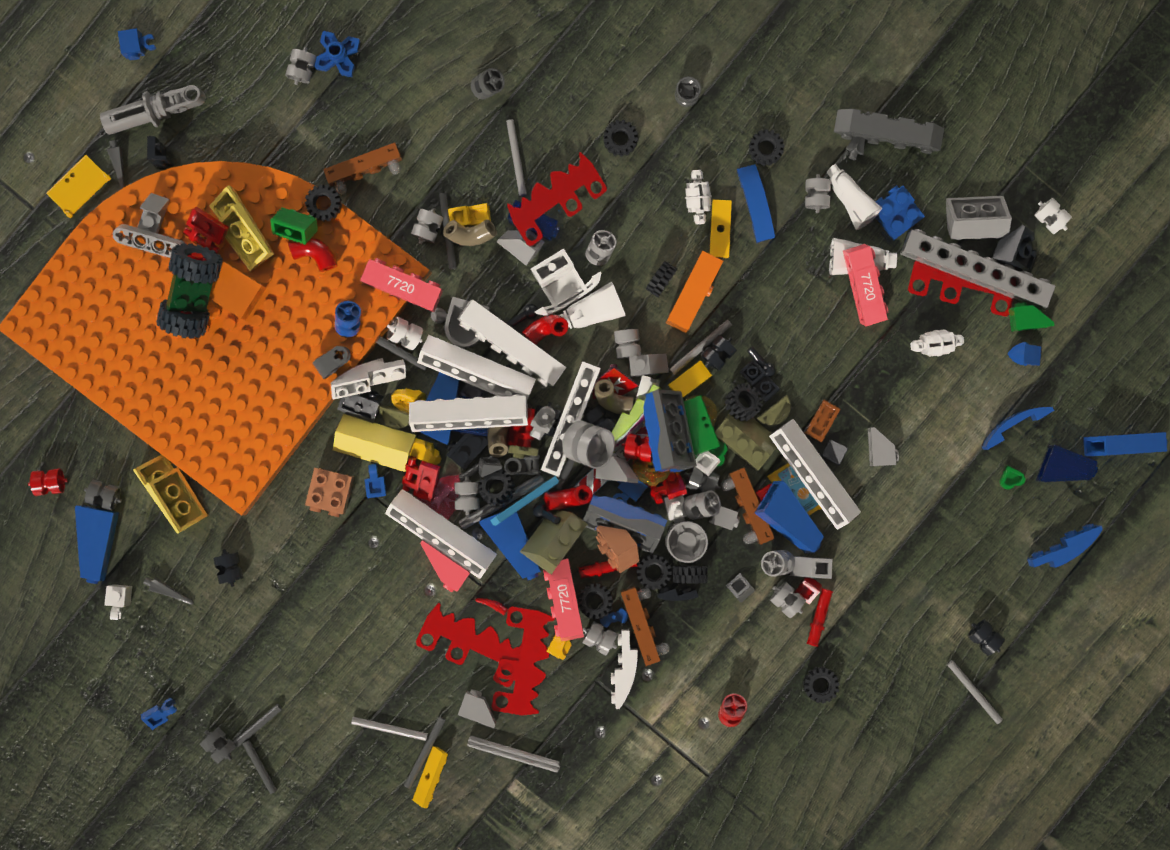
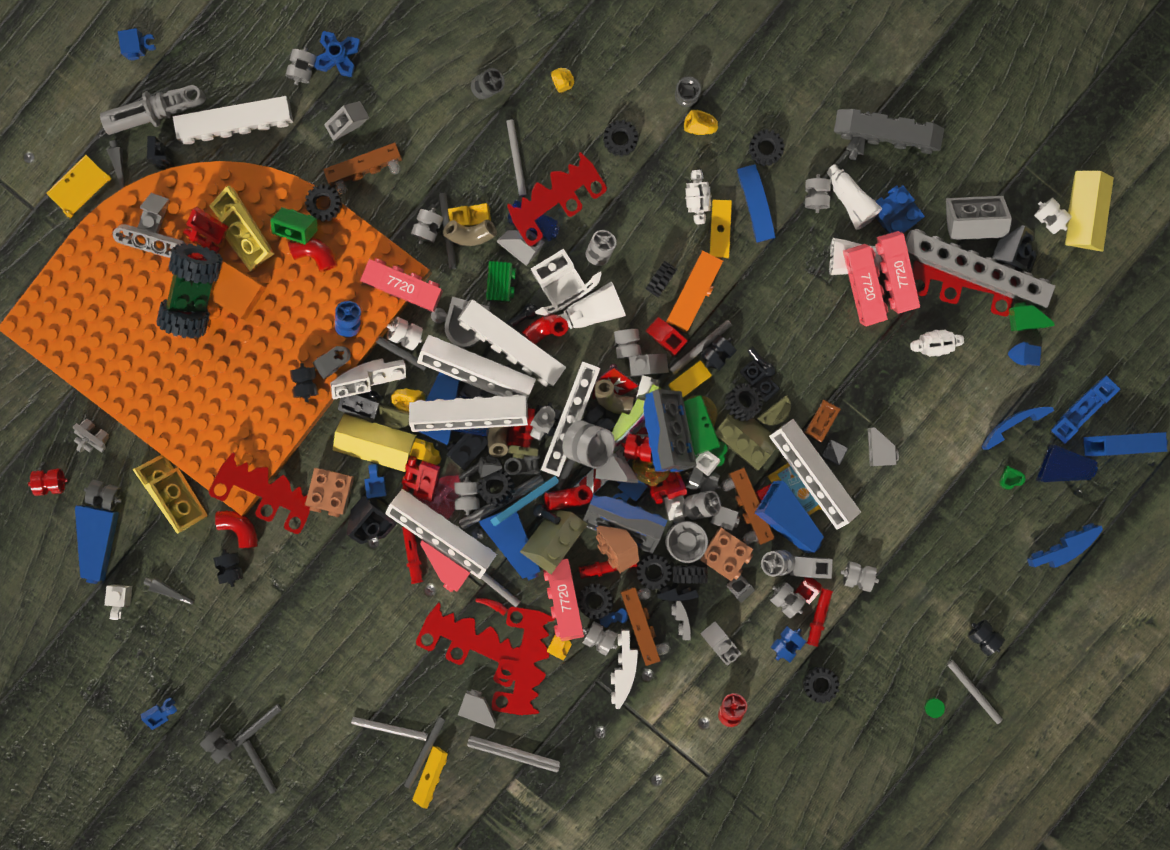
none -> light grey hips [73,419,109,453]
none -> white brick [173,96,293,144]
none -> red piece [209,452,310,534]
none -> red cylinder [215,511,258,548]
none -> black wheel [290,363,319,402]
none -> light grey slope [324,101,369,141]
none -> black slope [347,496,397,544]
none -> red pin [402,527,423,584]
none -> light grey bar [481,572,521,607]
none -> green brick [486,261,516,303]
none -> yellow rock [551,68,574,92]
none -> red slope [645,317,688,357]
none -> light grey slope [671,601,691,640]
none -> yellow rock [684,110,718,135]
none -> nougat brick [699,527,753,581]
none -> light grey slope [700,622,742,666]
none -> blue wheel [771,626,807,663]
none -> light grey wheel [840,561,879,592]
none -> coral brick [875,231,920,314]
none -> green tile [924,698,945,718]
none -> blue slope [1051,376,1120,444]
none -> light yellow slope [1065,171,1114,252]

